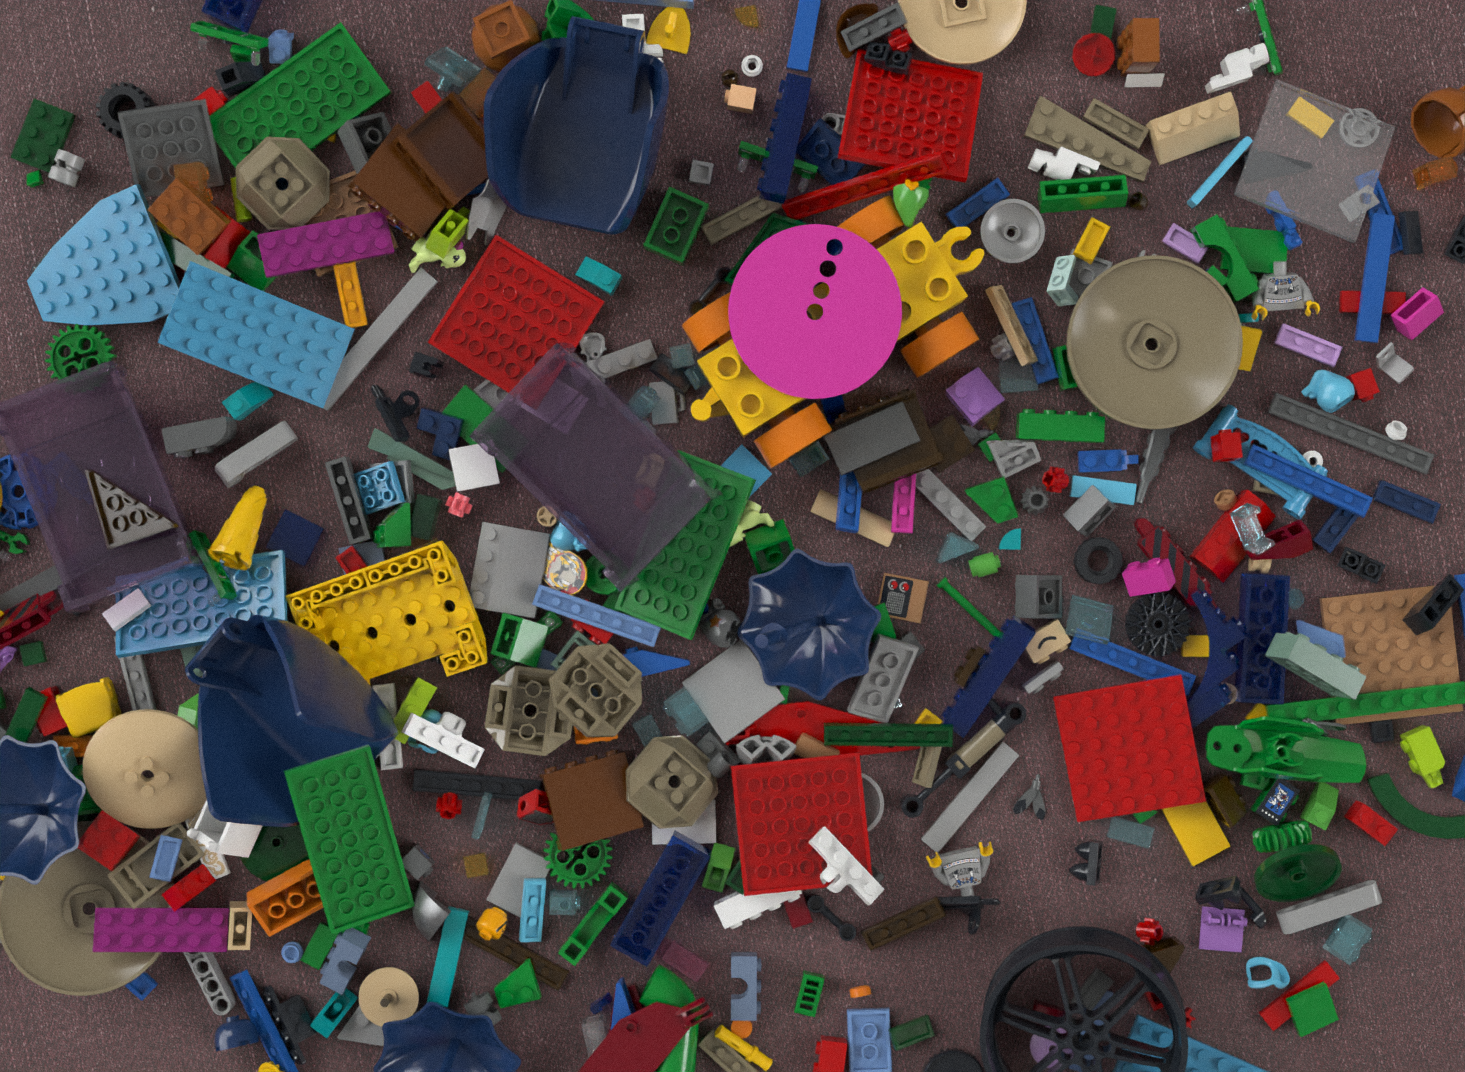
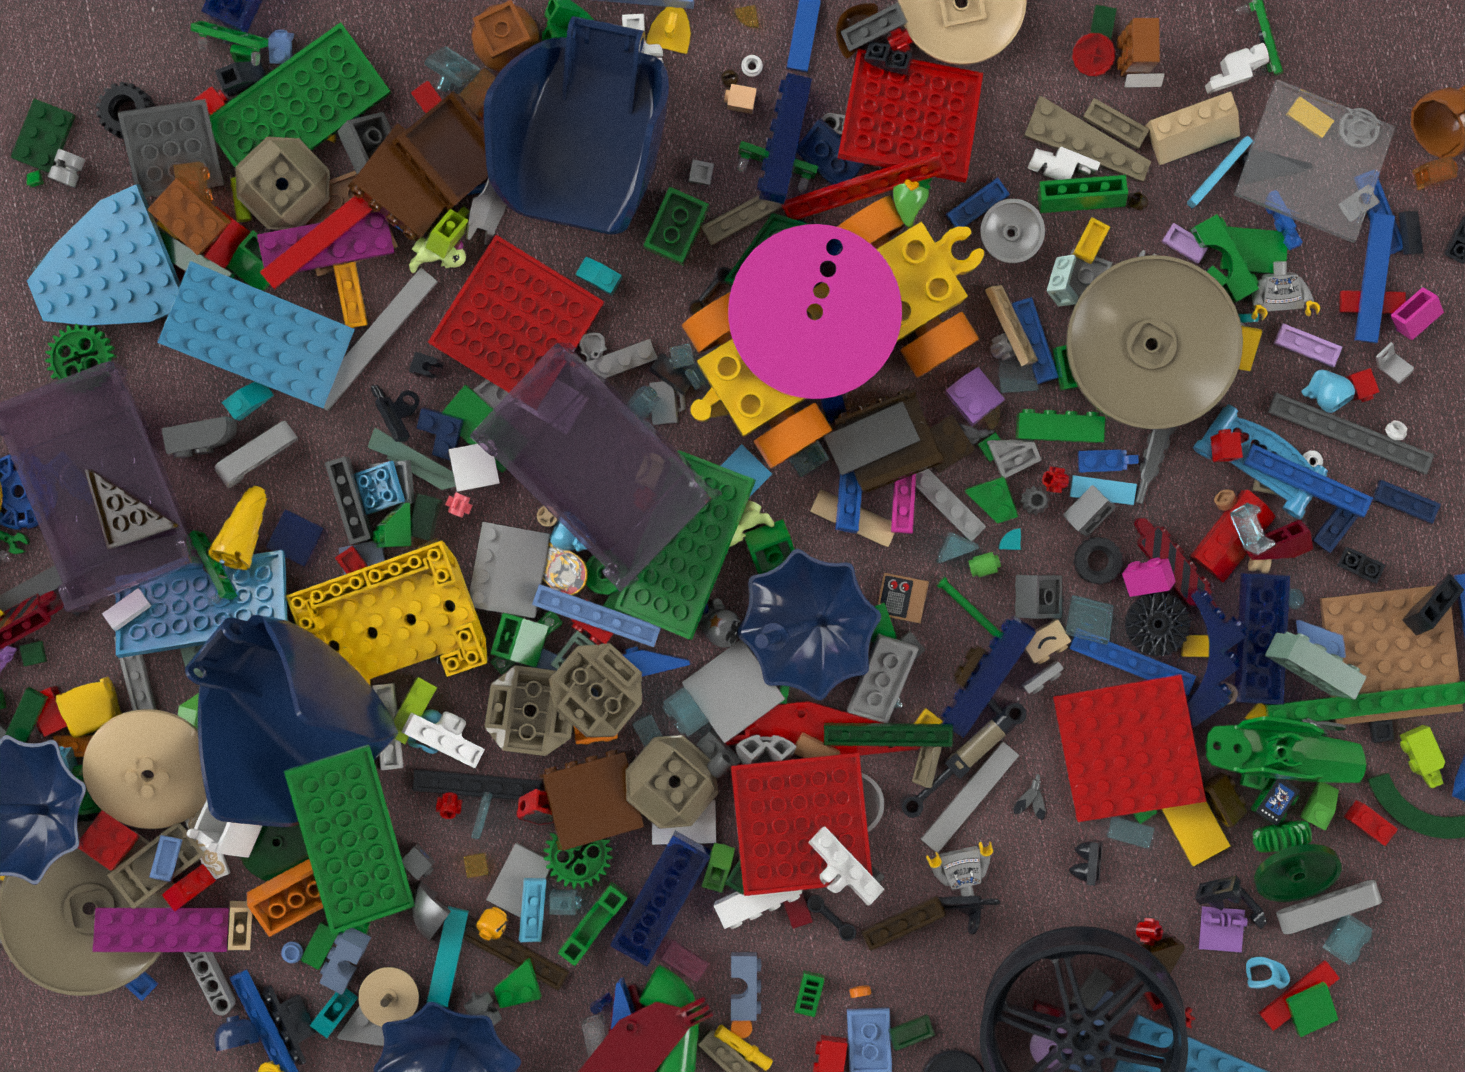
none -> red tile [260,196,373,290]

